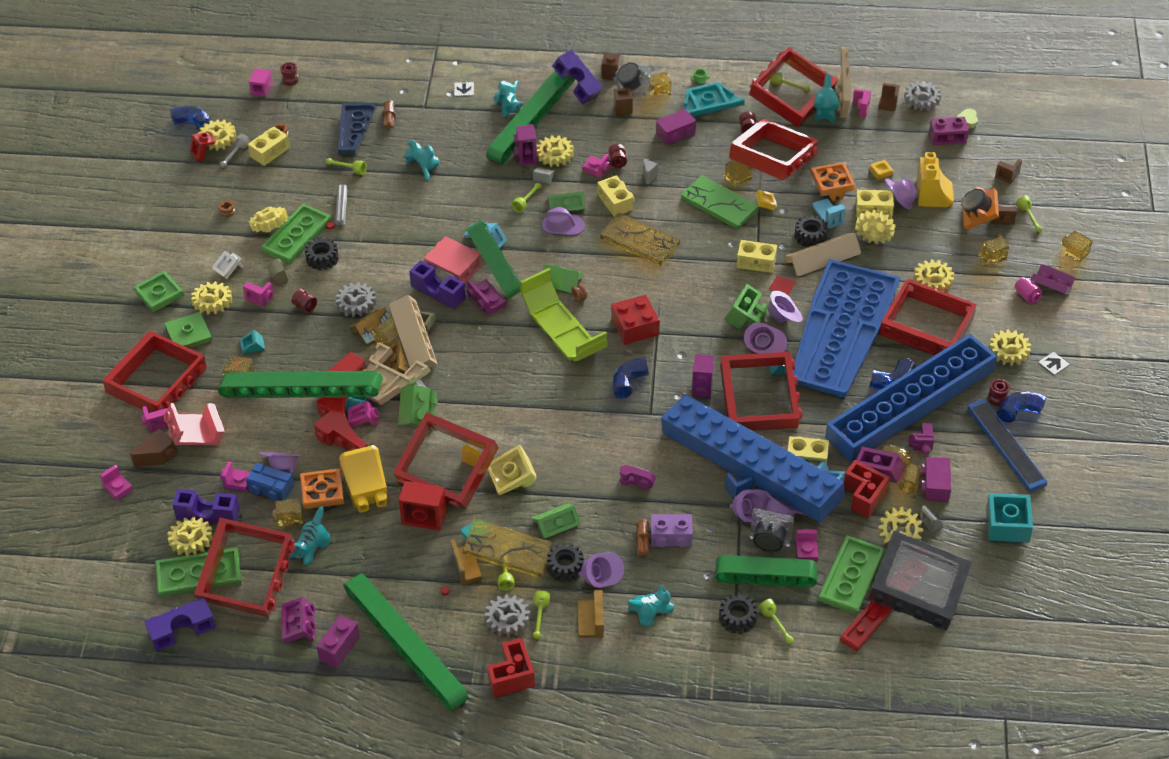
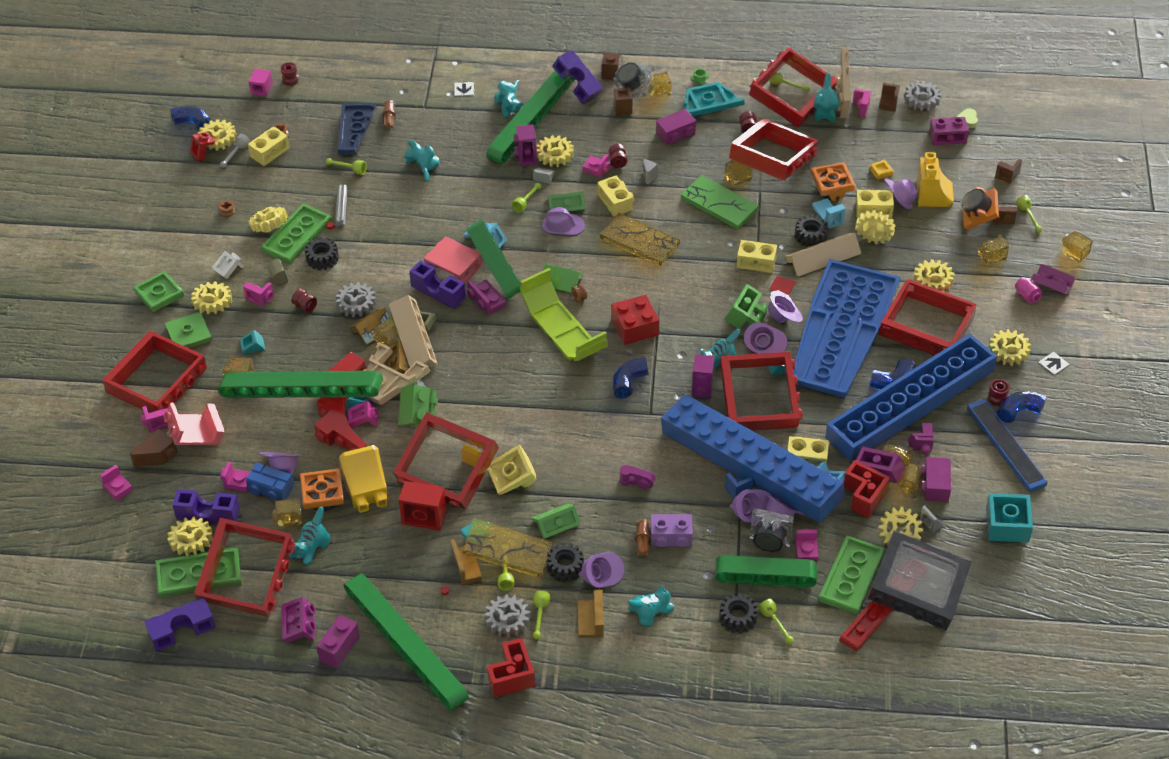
yellow tile [756,190,777,211] -> none
none -> teal animal [700,329,740,371]

